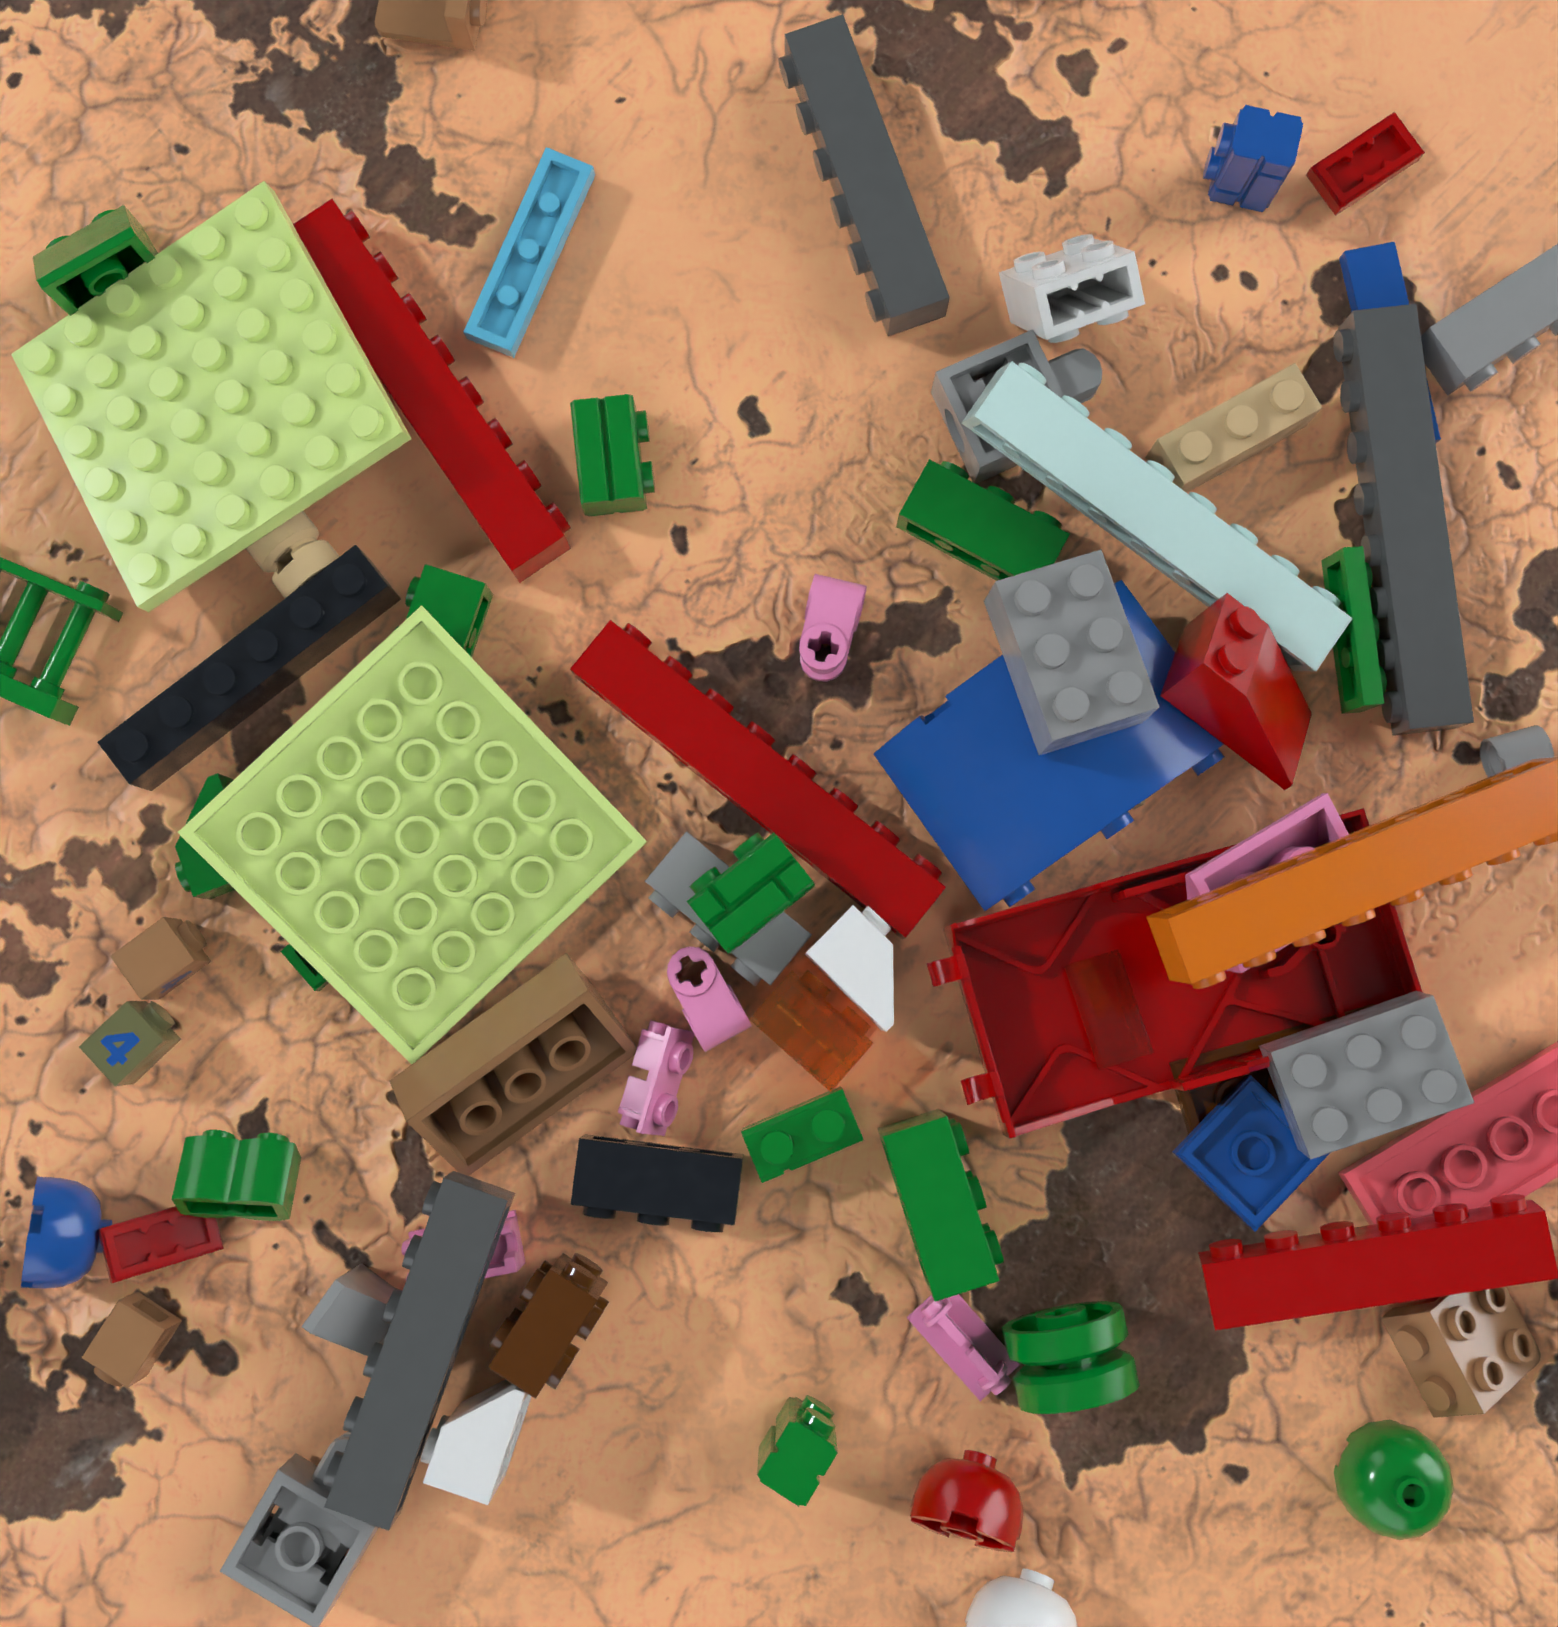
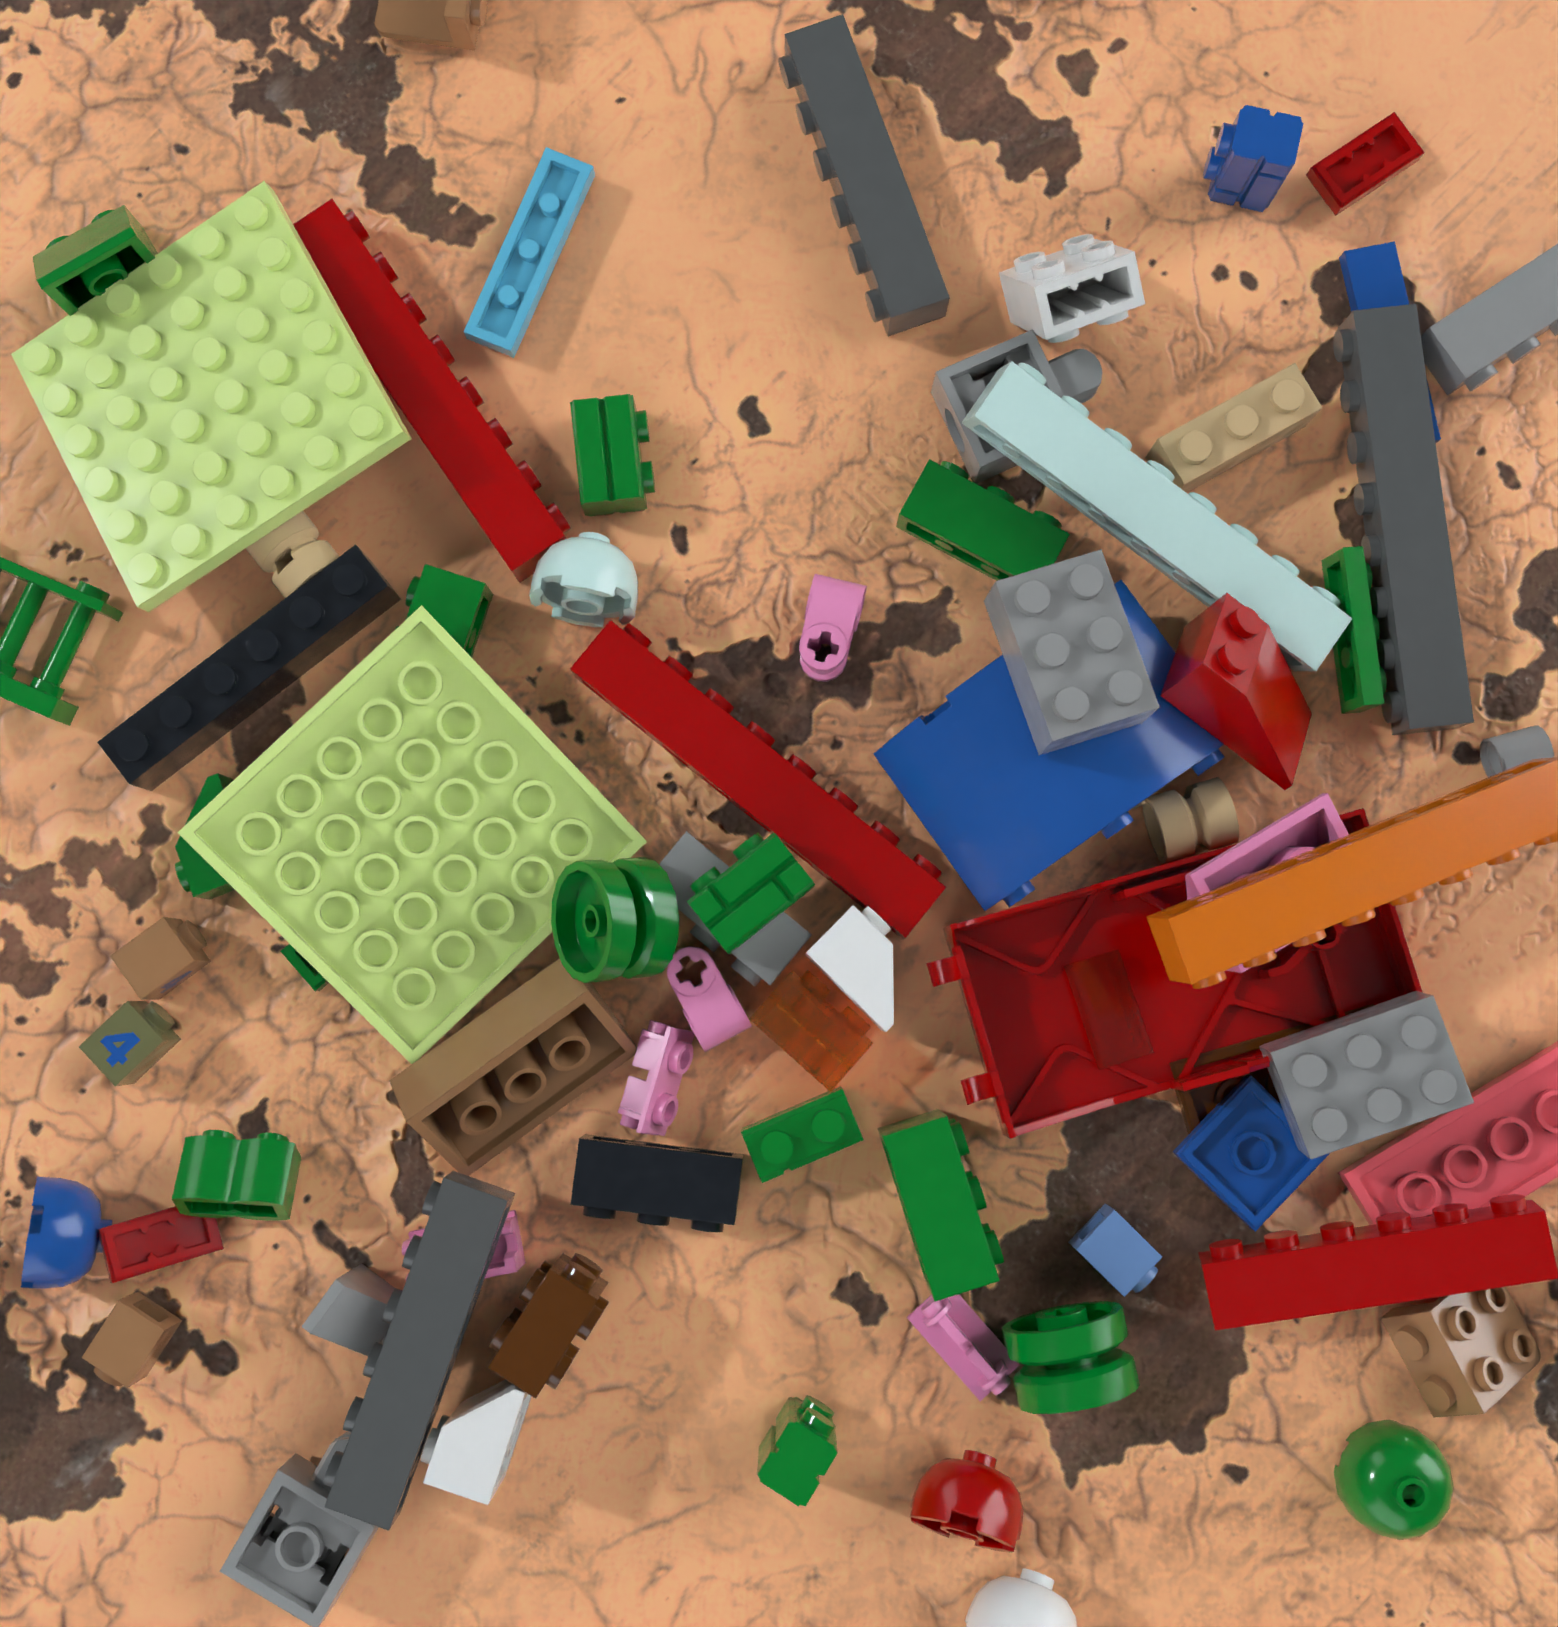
none -> light aqua cylinder [529,532,638,627]
none -> green wheel [551,857,679,983]
none -> medium blue brick [1068,1204,1162,1297]
none -> tan wheel [1142,777,1239,864]

